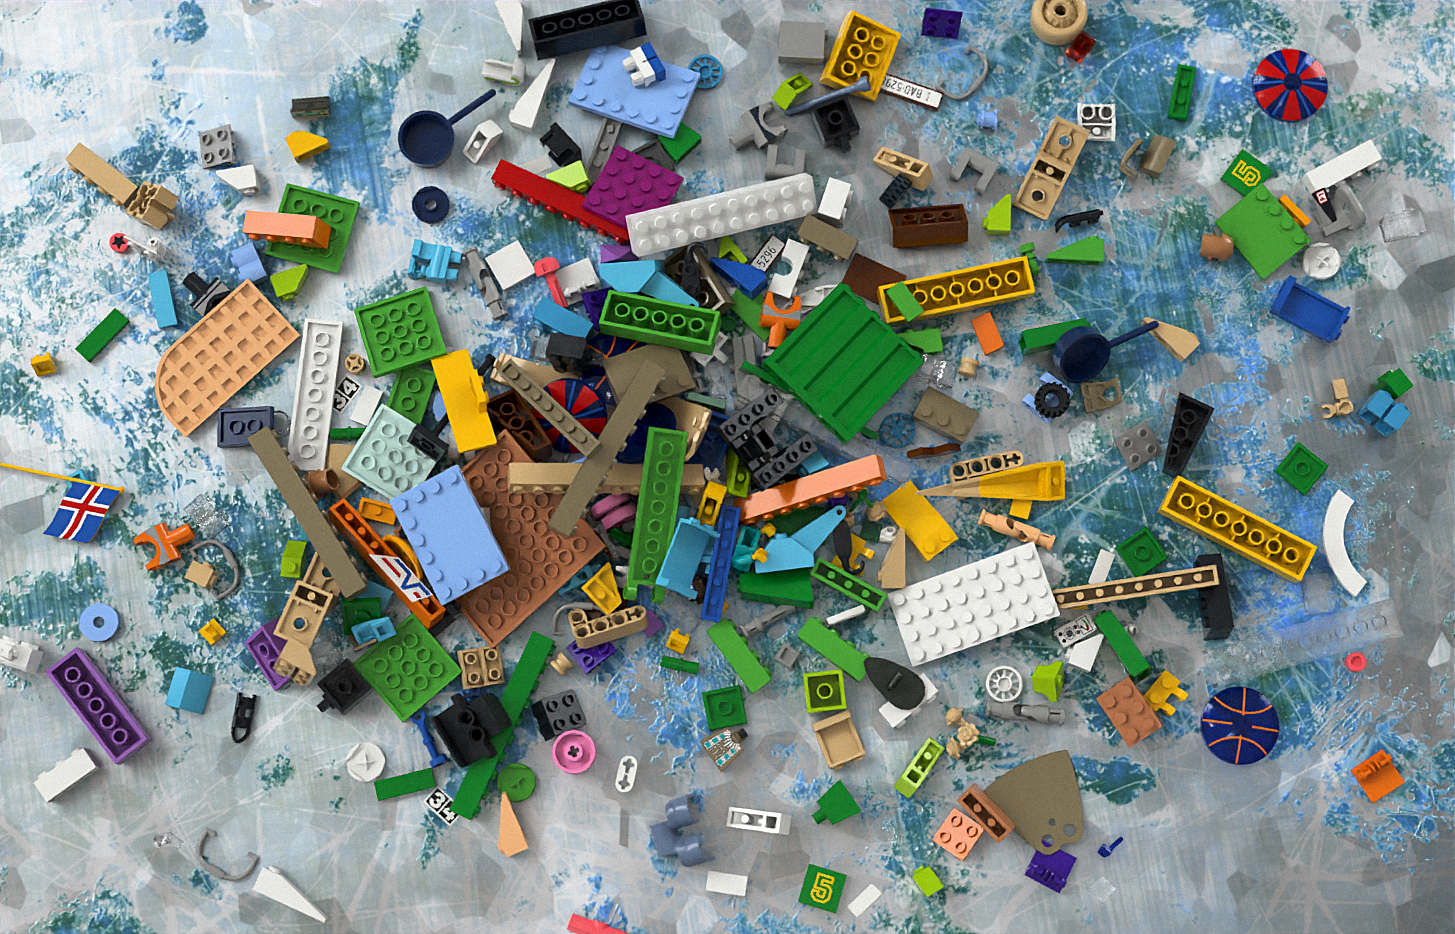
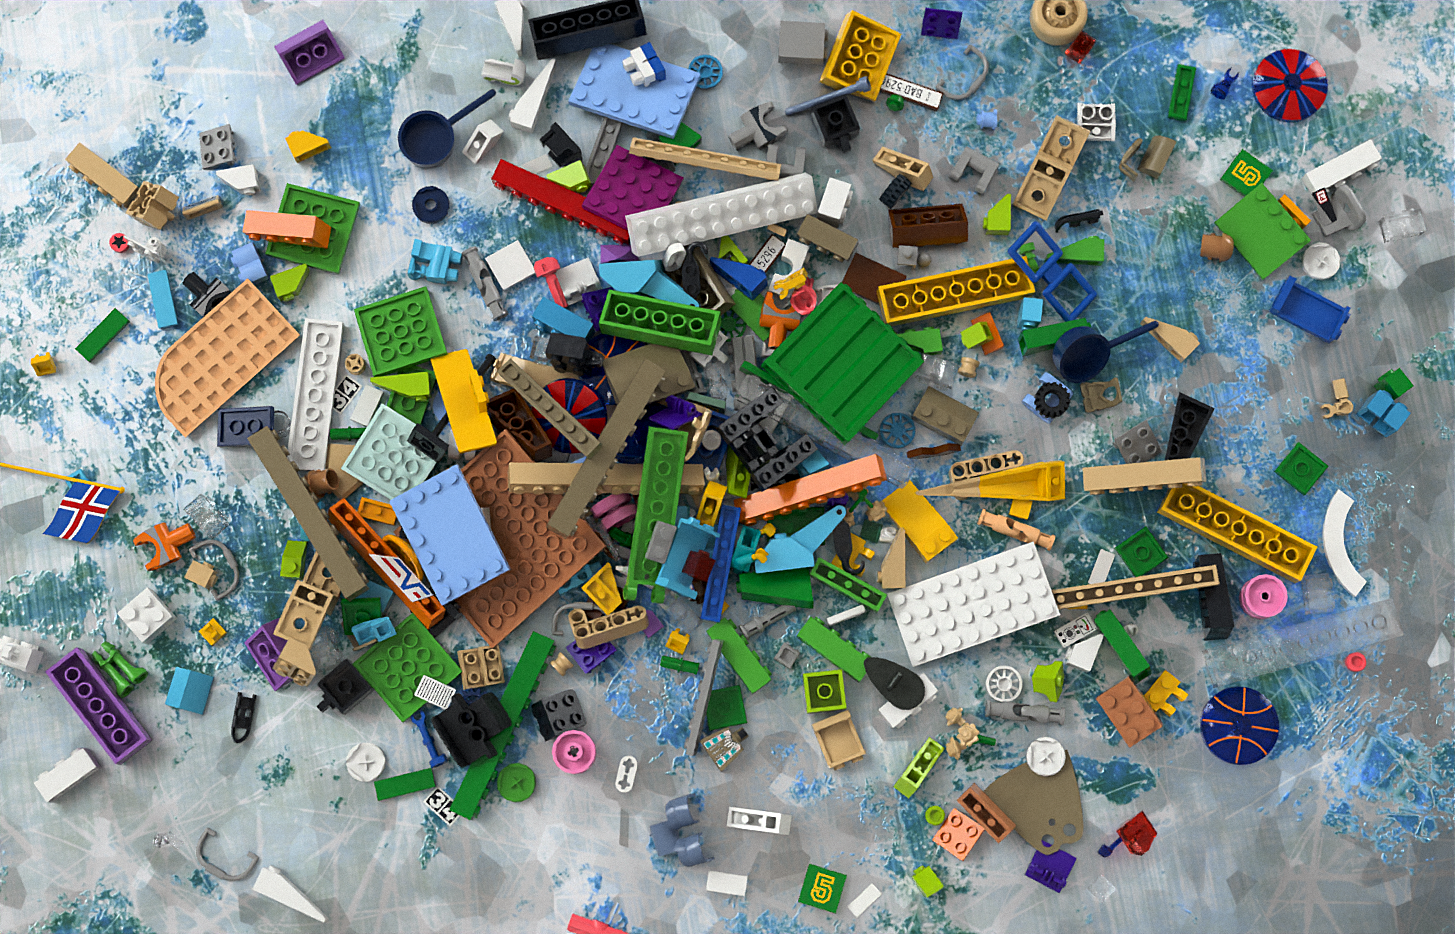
light blue tile [79,603,120,642] -> none
clear smoke panel [290,96,331,119] -> none
light nougat slope [497,791,529,857] -> none
lime slope [772,72,813,110] -> none
green torso [811,780,861,825] -> none
bright green tile [886,281,924,323] -> none
orange hinge [1350,749,1405,803] -> none
none -> bright green piece [91,641,148,698]
none -> white brick [117,588,177,644]
none -> tan slope [182,195,223,220]
none -> medium lavender slope [274,20,345,85]
none -> lime slope [370,372,432,402]
none -> white sticker [414,675,456,709]
none -> tan plate [629,137,781,180]
none -> light grey plate [645,520,677,564]
none -> dark purple hinge [648,395,702,430]
none -> white beam [662,243,686,272]
none -> clear red brick [682,549,716,582]
none -> light grey plate [684,639,724,756]
none -> white tile [702,430,721,450]
none -> tan tile [767,224,788,237]
none -> yellow plate [773,268,808,300]
none -> coral piece [790,276,817,315]
none -> green plate [886,94,904,111]
none -> light grey piece [897,246,931,270]
none -> lime tile [925,806,945,826]
none -> lime brick [960,322,994,349]
none -> blue bar [1007,221,1097,322]
none -> medium azure brick [1017,297,1043,331]
none -> white tile [1026,737,1066,777]
none -> tan brick [1082,457,1207,495]
none -> clear red slope [1116,811,1157,856]
none -> clear blue piece [1210,68,1239,100]
none -> bright pink wheel [1239,574,1288,619]

